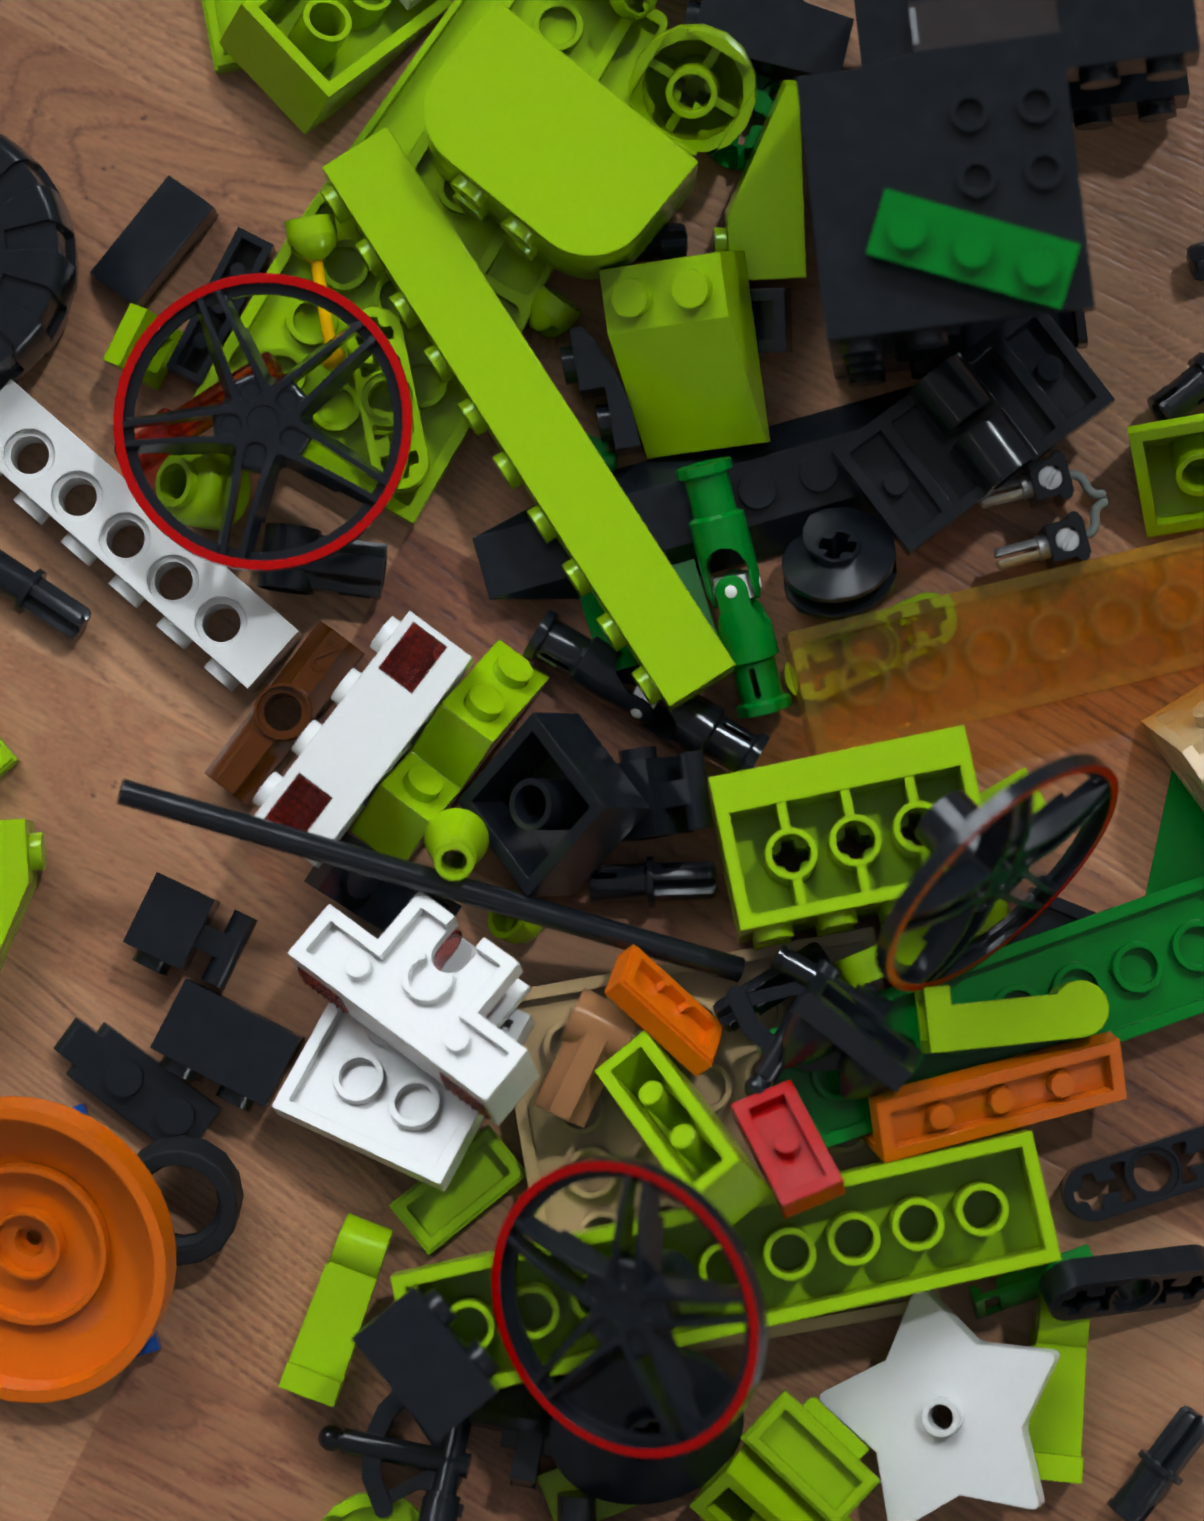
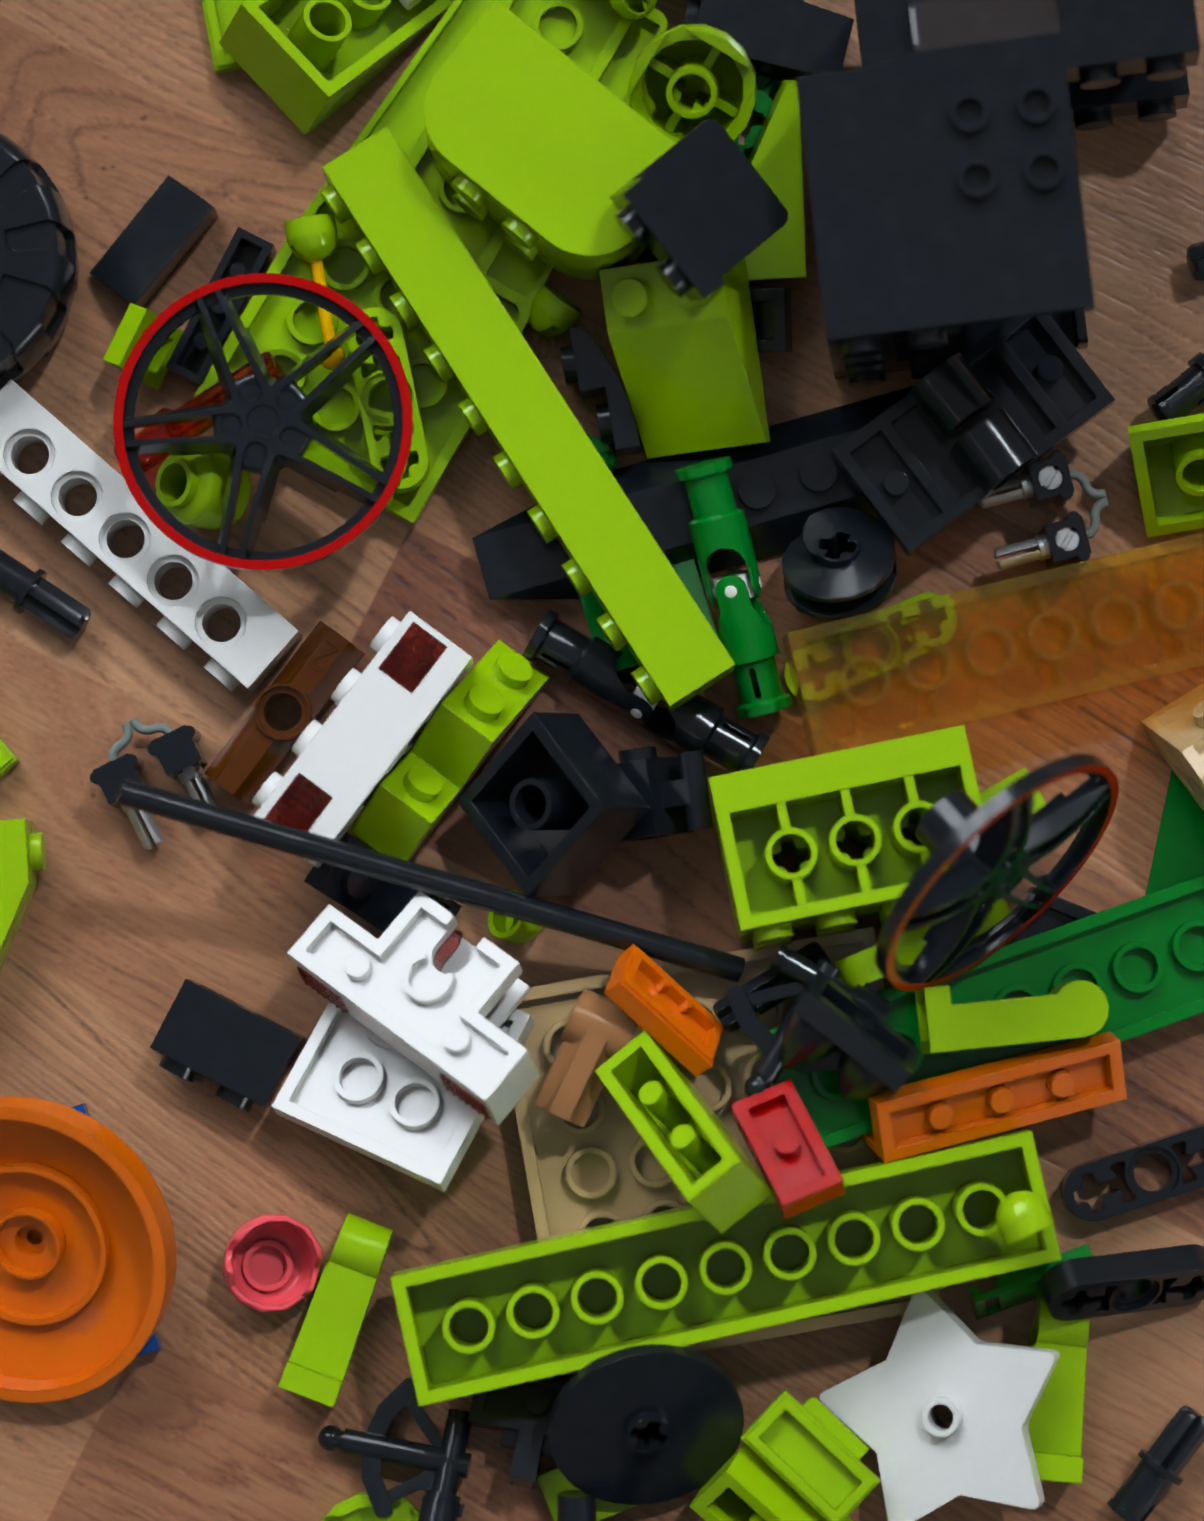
black hinge [53,1017,223,1141] -> none
black brick [123,872,258,990] -> none
black tyre [137,1135,244,1266] -> none
black piece [257,523,388,600] -> none
black brick [351,1283,501,1443] -> none
lime tile [389,1124,526,1255] -> none
lime cone [424,808,489,881] -> none
black wheel [491,1156,767,1458] -> none
black axle [589,856,717,908] -> none
green plate [866,188,1081,311] -> none
none -> piece [90,718,218,850]
none -> coral hair [222,1214,324,1312]
none -> black bracket [610,119,788,301]
none -> lime hinge [996,1191,1055,1246]

